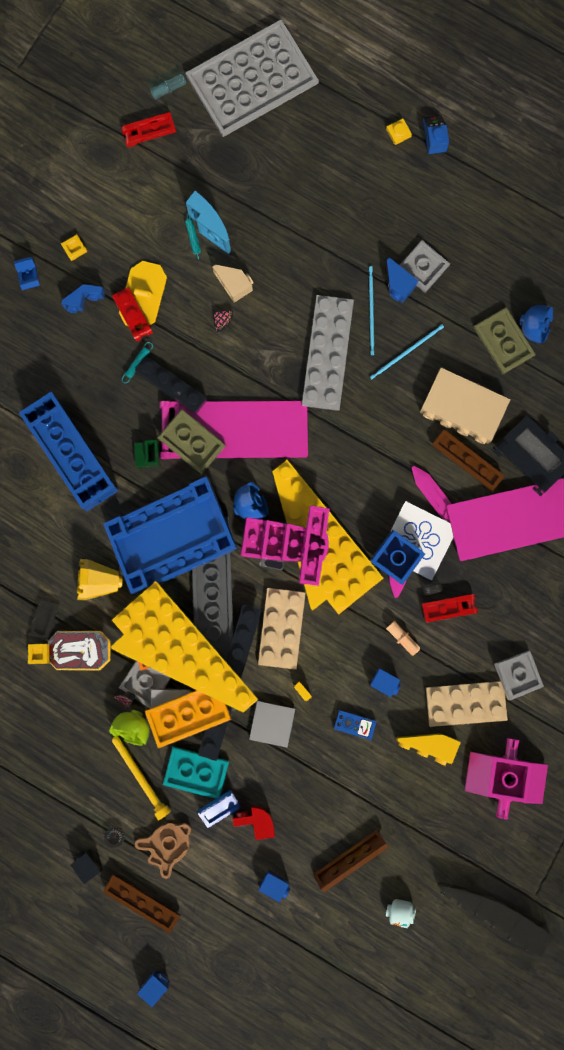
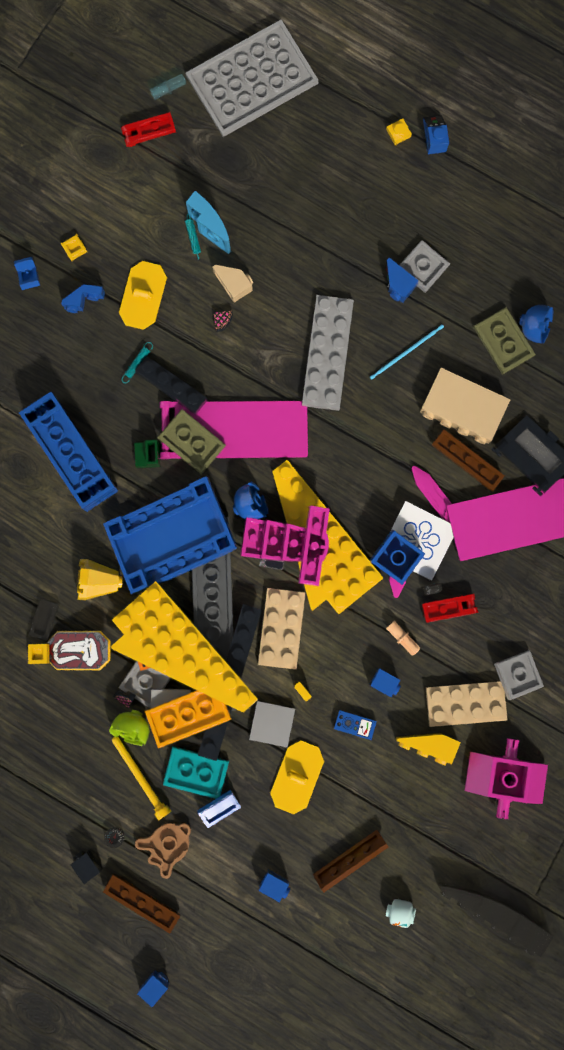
red plate [112,287,153,342] -> none
red brick [233,805,275,840] -> none
medium azure piece [369,267,374,355] -> none
none -> yellow shield [270,741,324,814]

